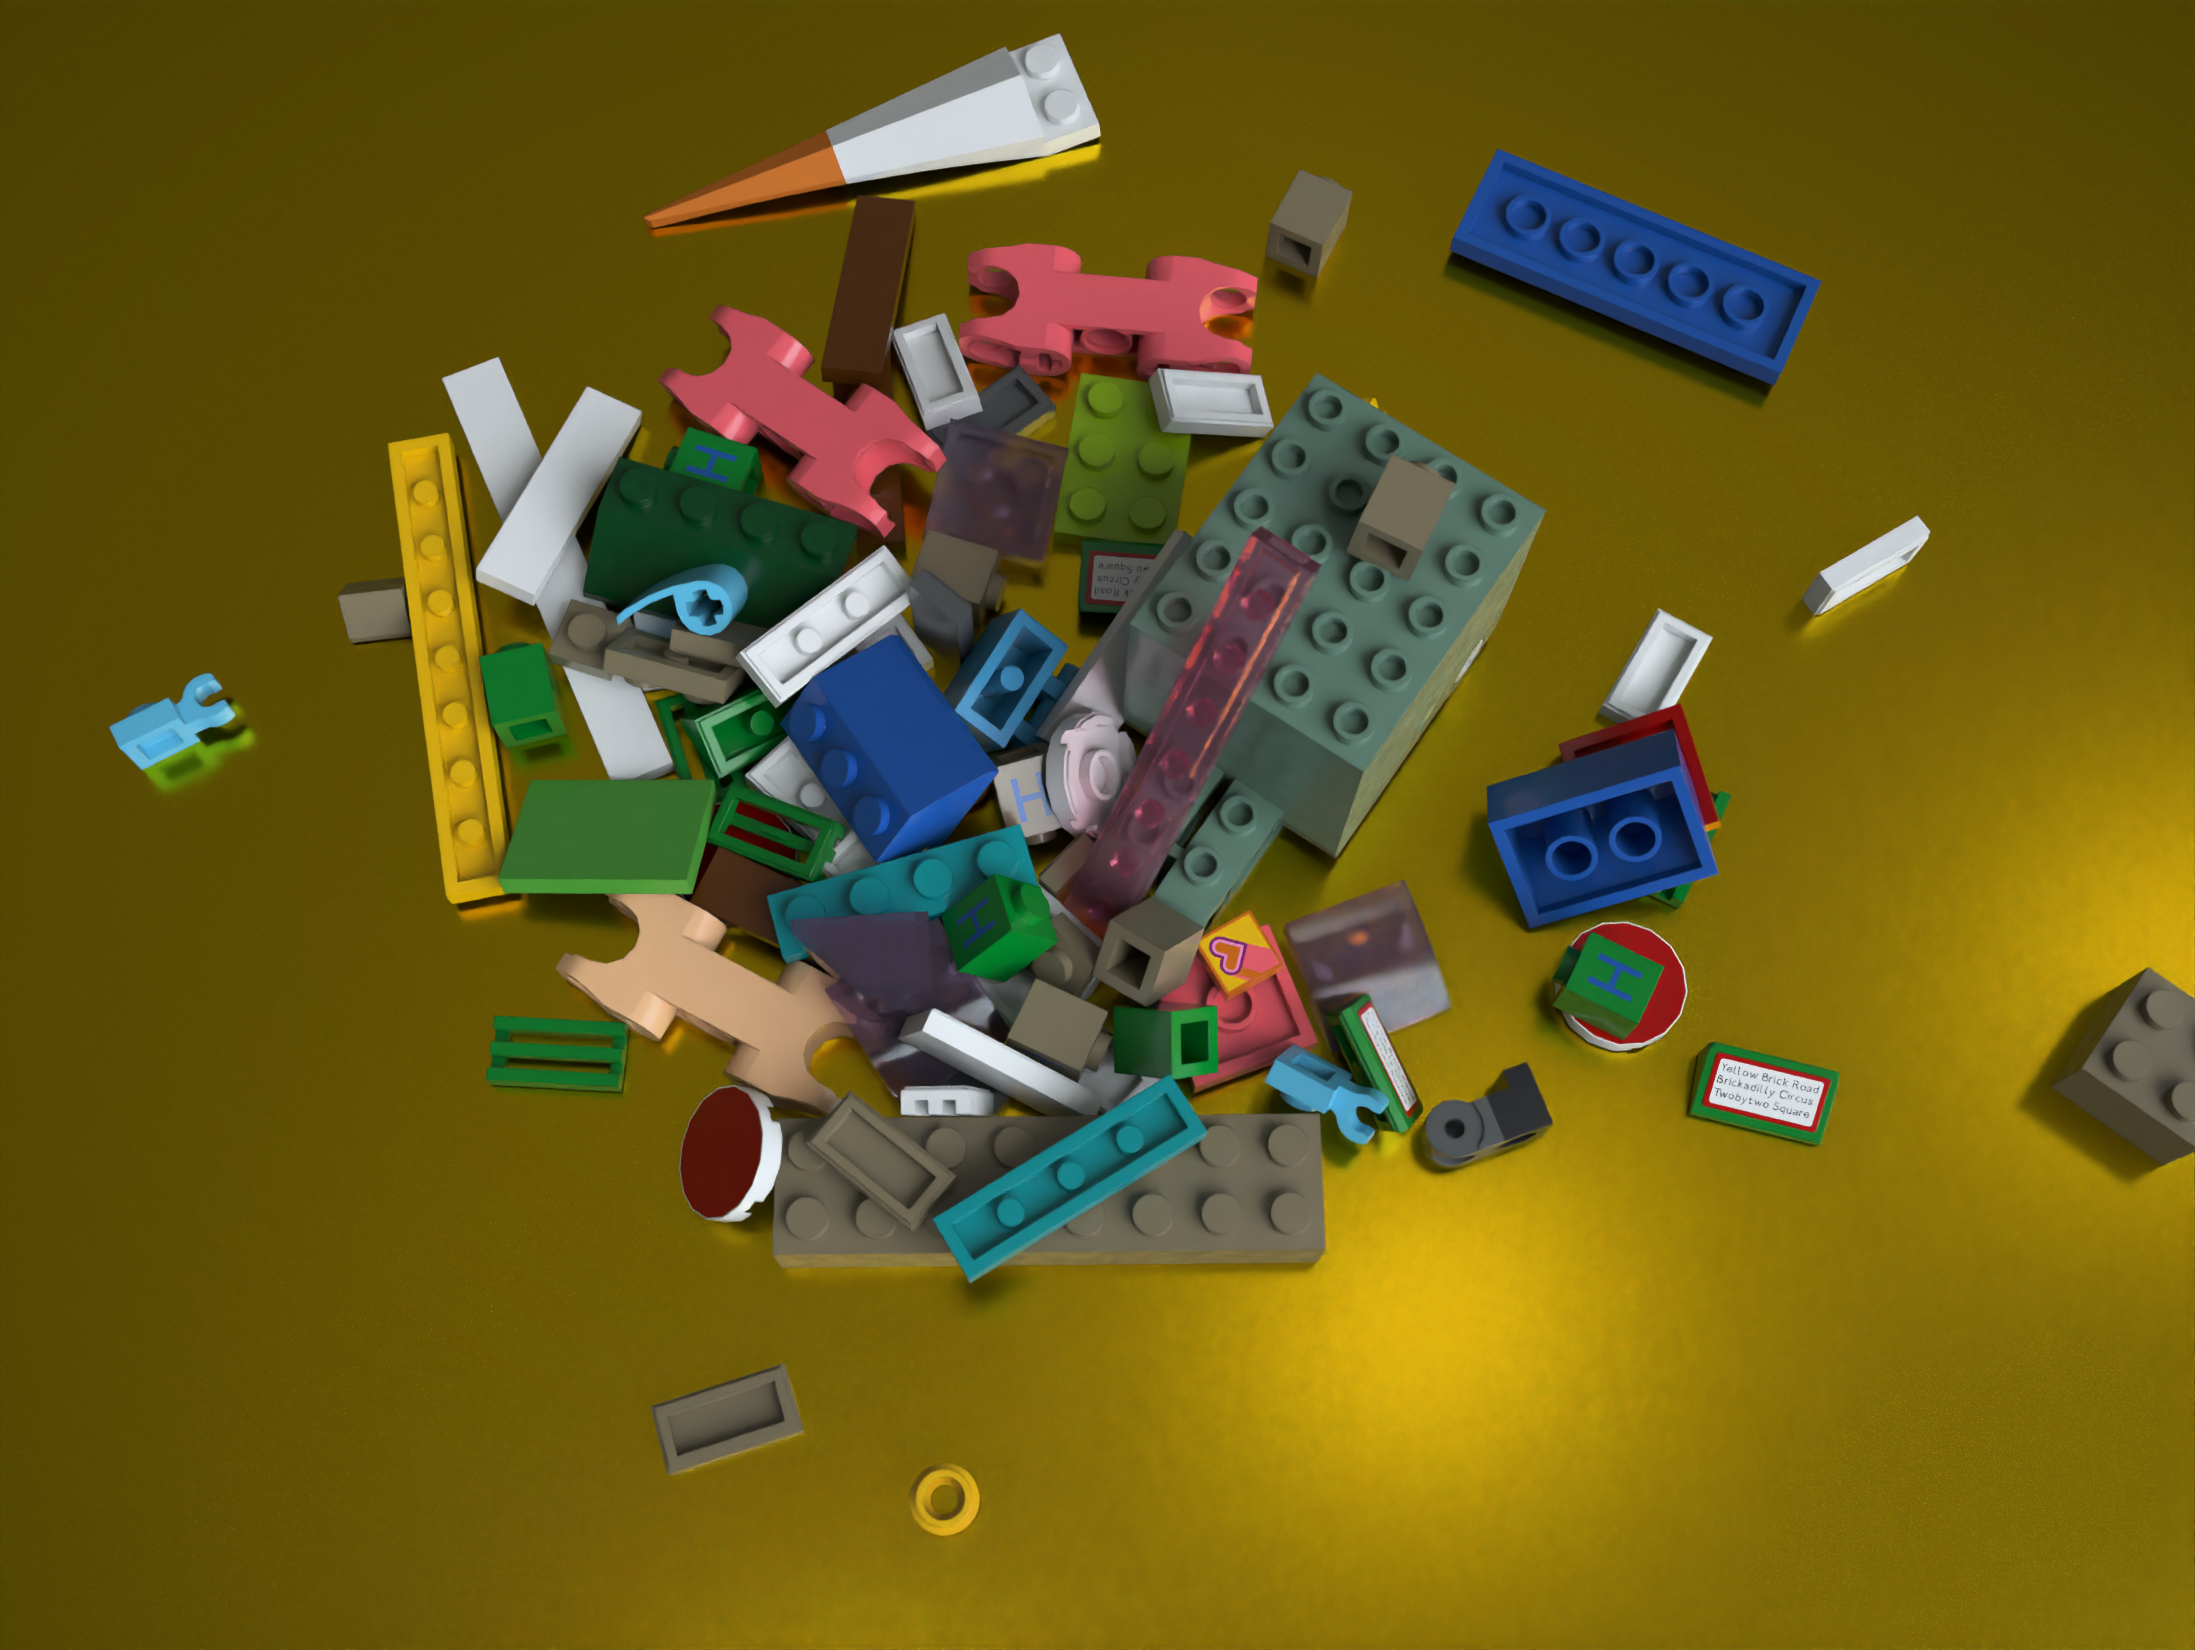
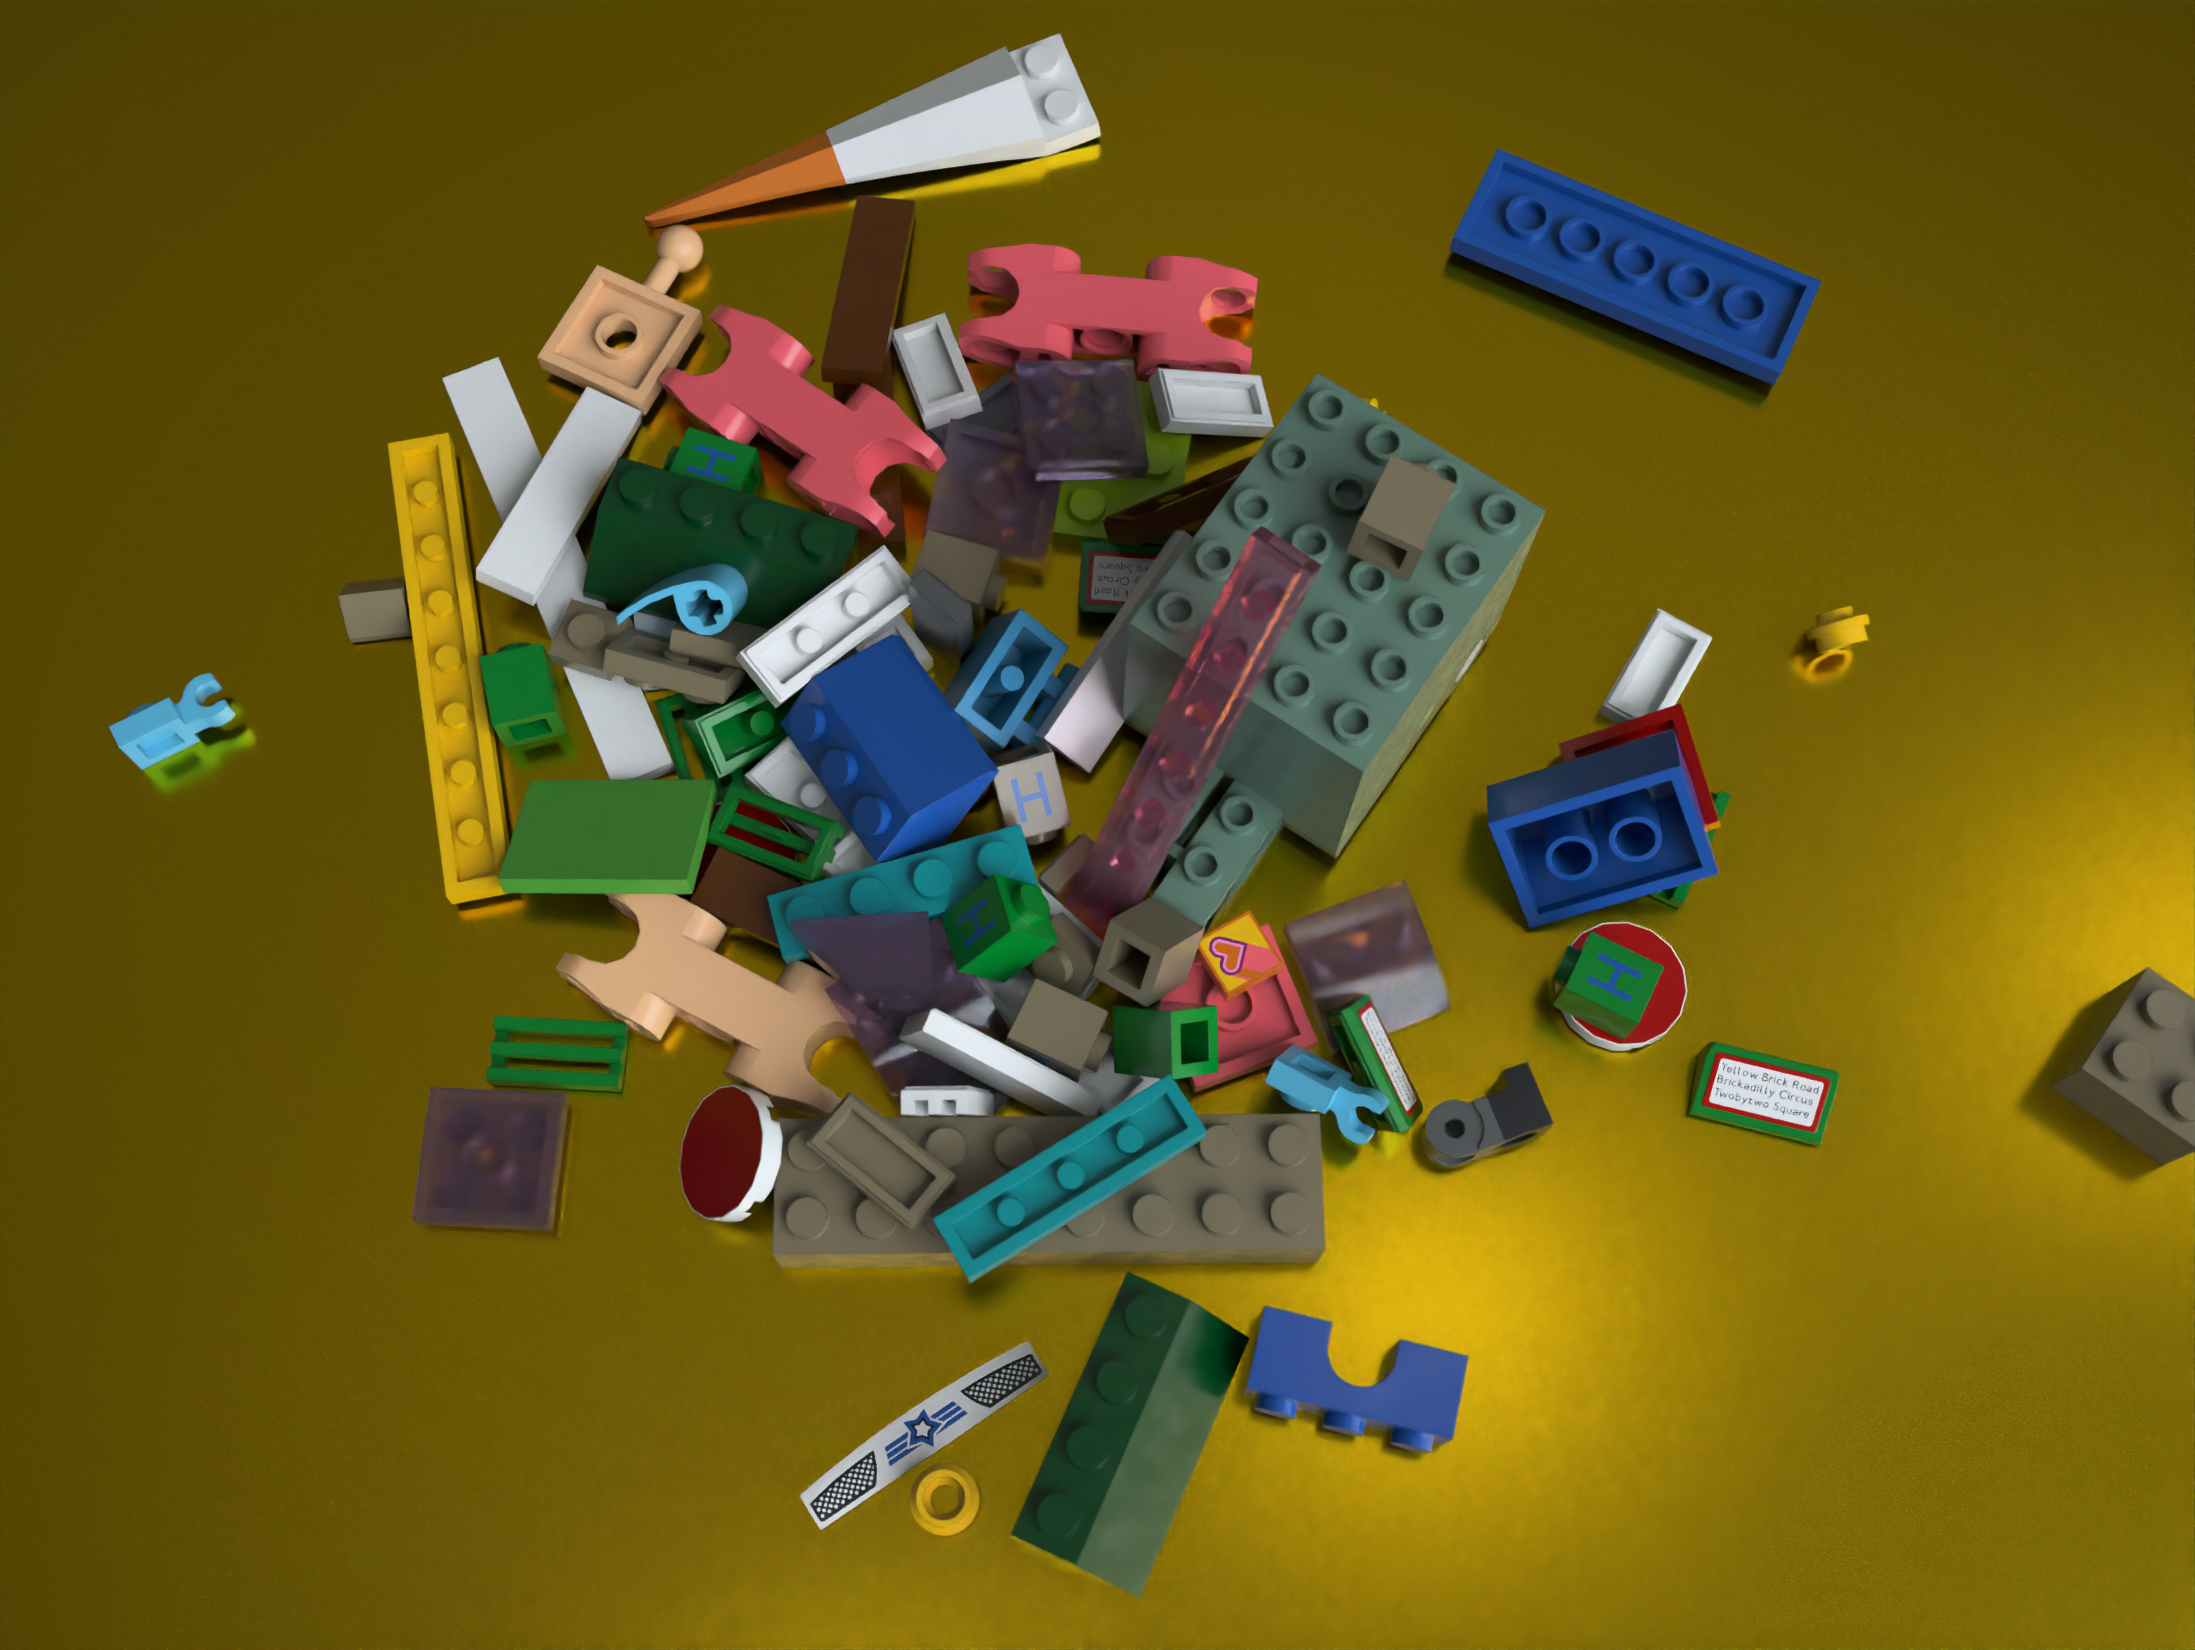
dark tan tile [650,1363,805,1476] -> none
white tile [1046,712,1139,840] -> none
dark tan brick [1265,169,1353,278] -> none
white tile [1801,515,1930,615] -> none
none -> plate [411,1087,569,1231]
none -> light nougat plate [537,225,704,416]
none -> white sticker [800,1341,1049,1530]
none -> plate [1011,359,1149,481]
none -> dark green slope [1011,1271,1250,1599]
none -> reddish brown tile [1102,454,1256,546]
none -> blue arch [1242,1305,1469,1453]
none -> yellow plate [1806,606,1870,654]

